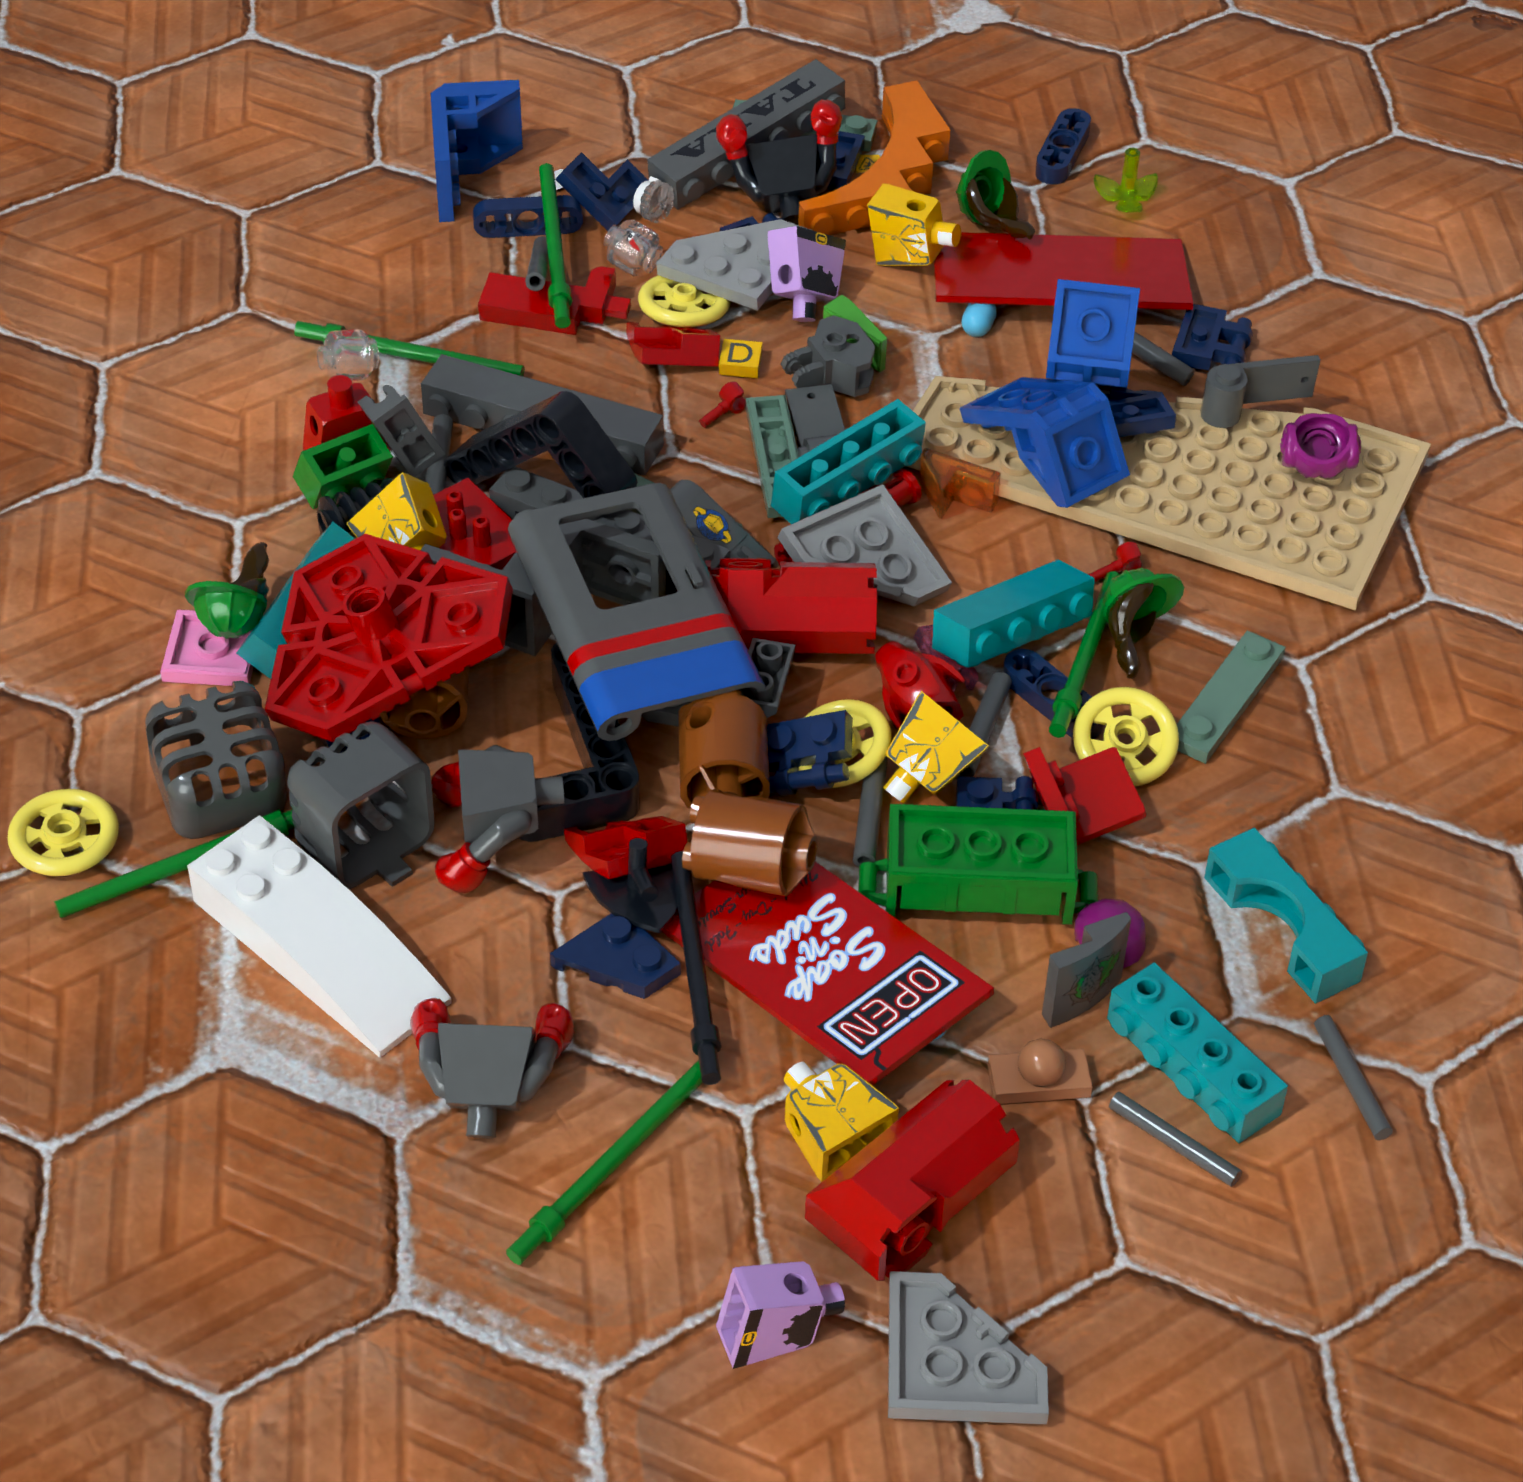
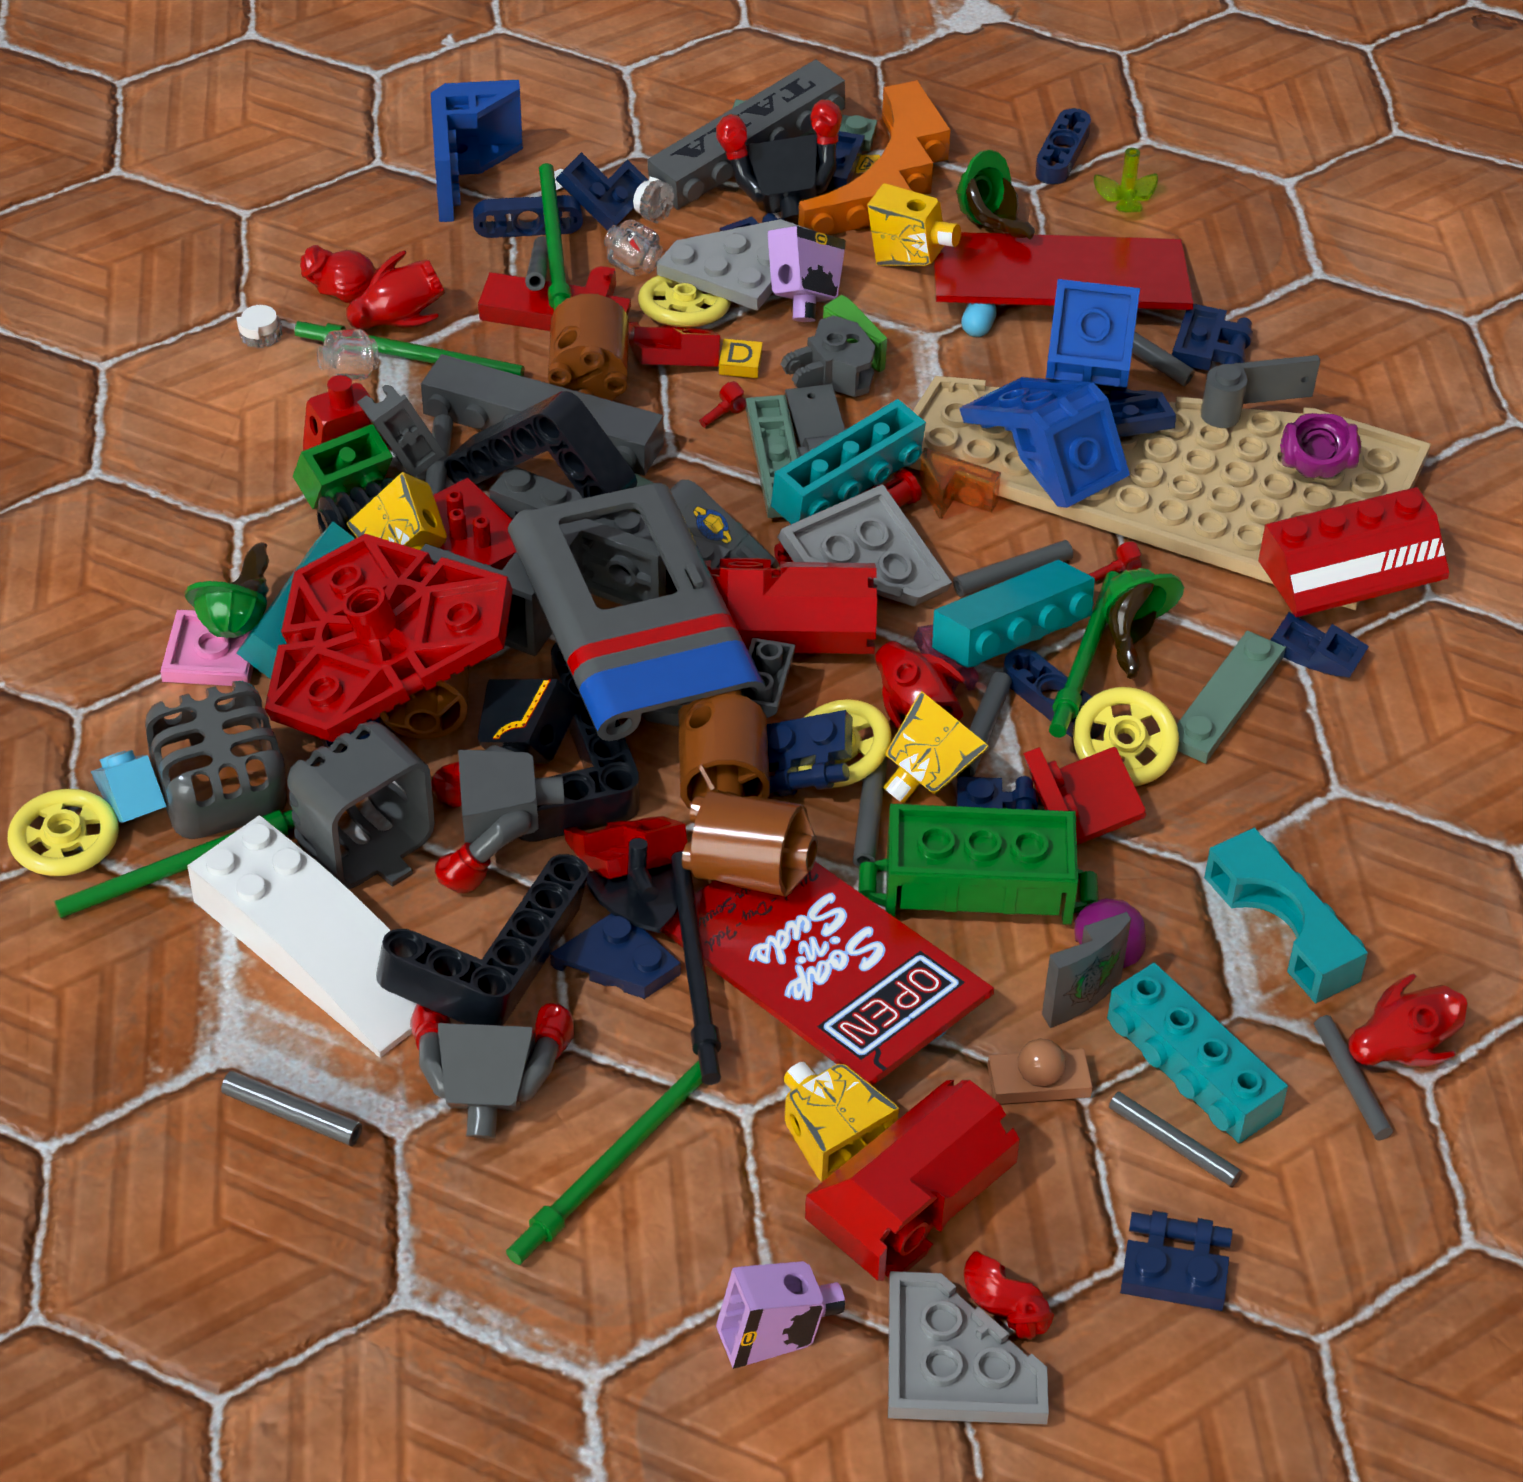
none -> medium azure slope [91,750,167,823]
none -> dark grey piece [221,1071,362,1146]
none -> white piece [236,305,283,348]
none -> red hair [300,245,376,303]
none -> red animal [346,251,445,330]
none -> black beam [376,854,589,1026]
none -> black torso [478,679,580,764]
none -> dark orange cylinder [548,294,629,401]
none -> dark grey piece [953,540,1073,597]
none -> red hair [963,1251,1054,1340]
none -> dark blue plate [1120,1210,1233,1311]
none -> red slope [1258,487,1449,617]
none -> dark blue slope [1271,612,1369,678]
none -> red animal [1348,974,1468,1067]

